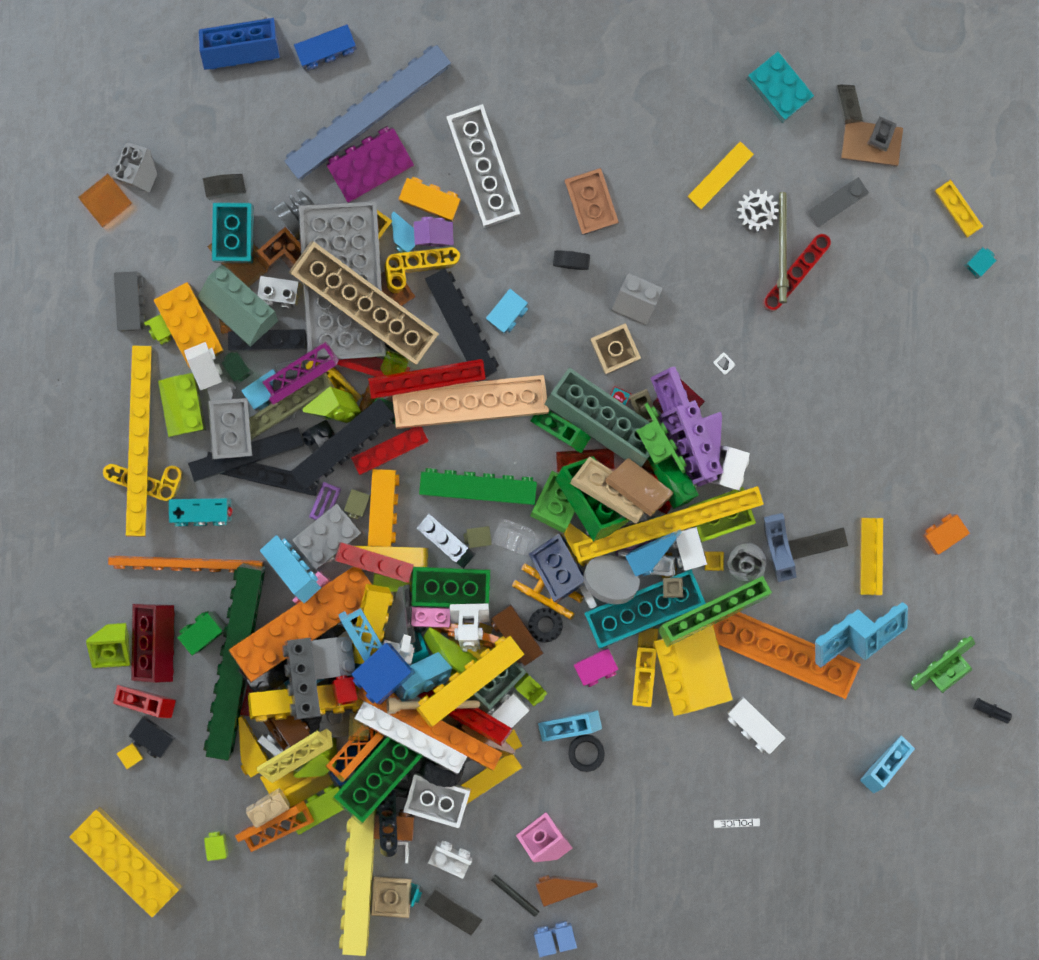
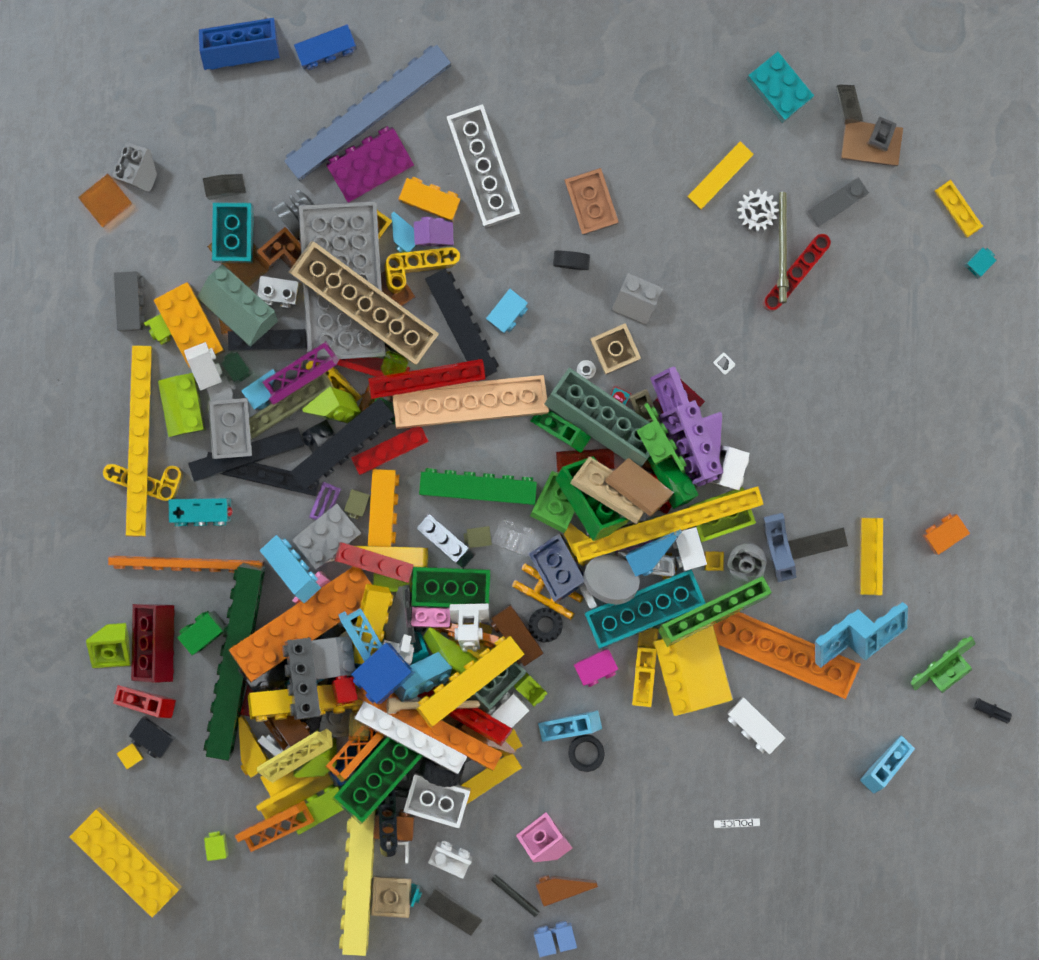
tan brick [246,788,290,829] -> none
dark tan tile [663,578,683,598] -> none
none -> white plate [577,360,596,379]

